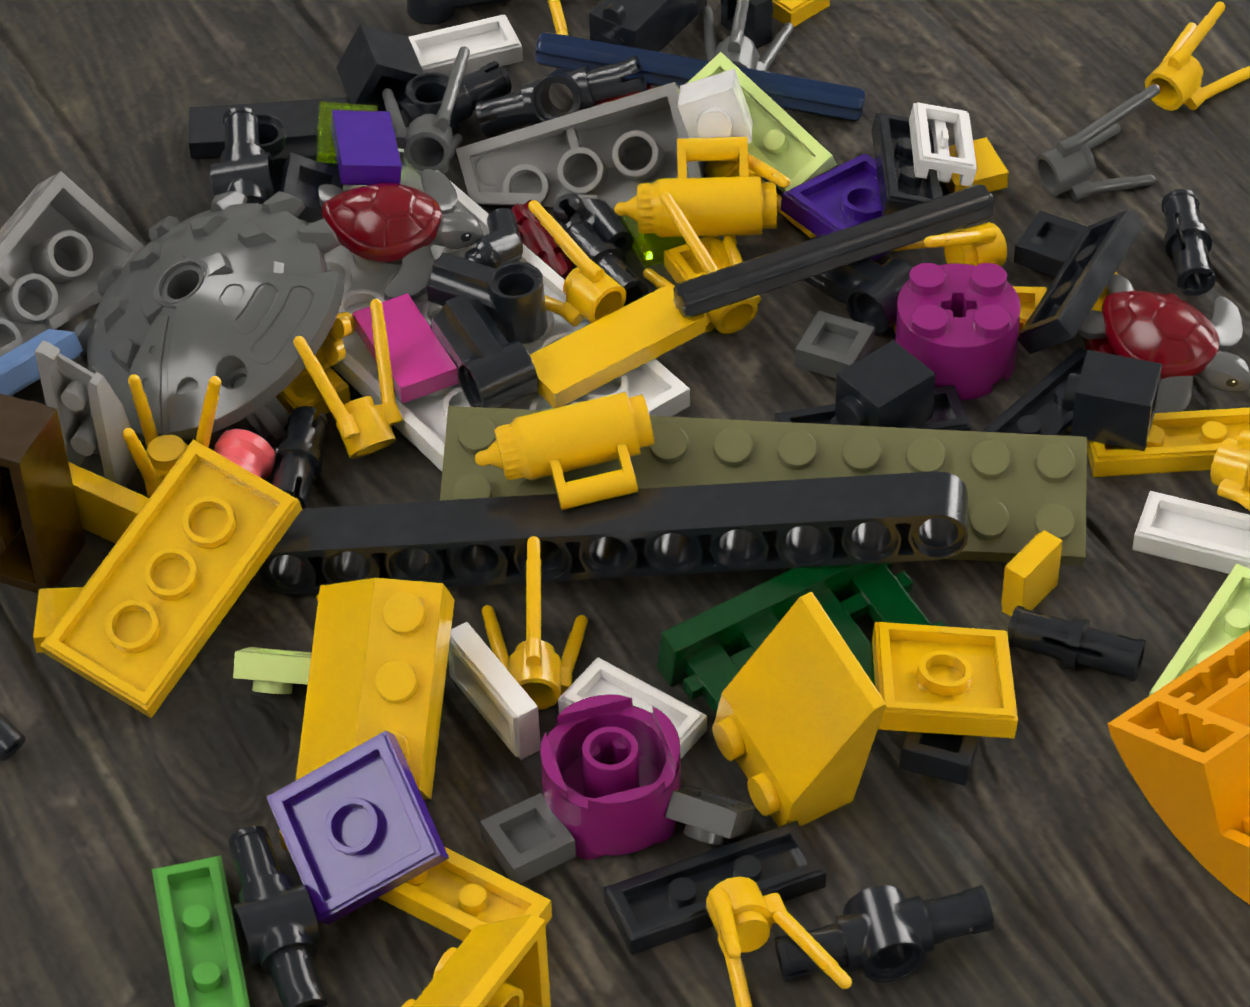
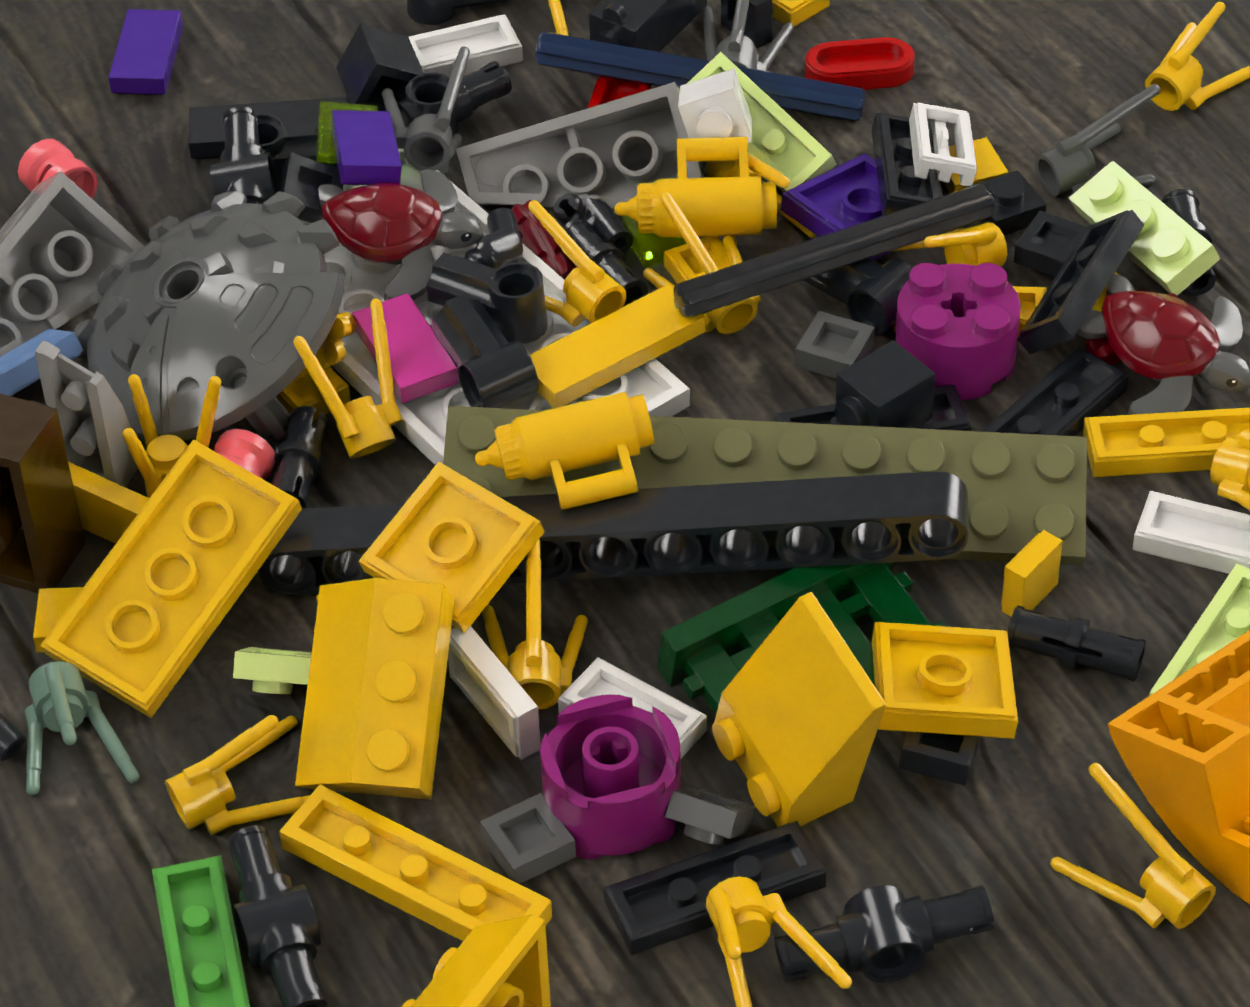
tile [266,731,449,925] -> none
black pin [475,56,647,137] -> none
black brick [1063,350,1162,451] -> none
none -> coral wheel [18,138,98,199]
none -> sand green plant [24,661,140,796]
none -> dark purple tile [109,9,183,94]
none -> yellow plant [165,715,310,836]
none -> yellow tile [358,462,545,633]
none -> red tile [804,37,915,90]
none -> black plate [967,170,1047,235]
none -> yellow plant [1050,763,1216,929]
none -> yellowish green plate [1069,161,1221,295]

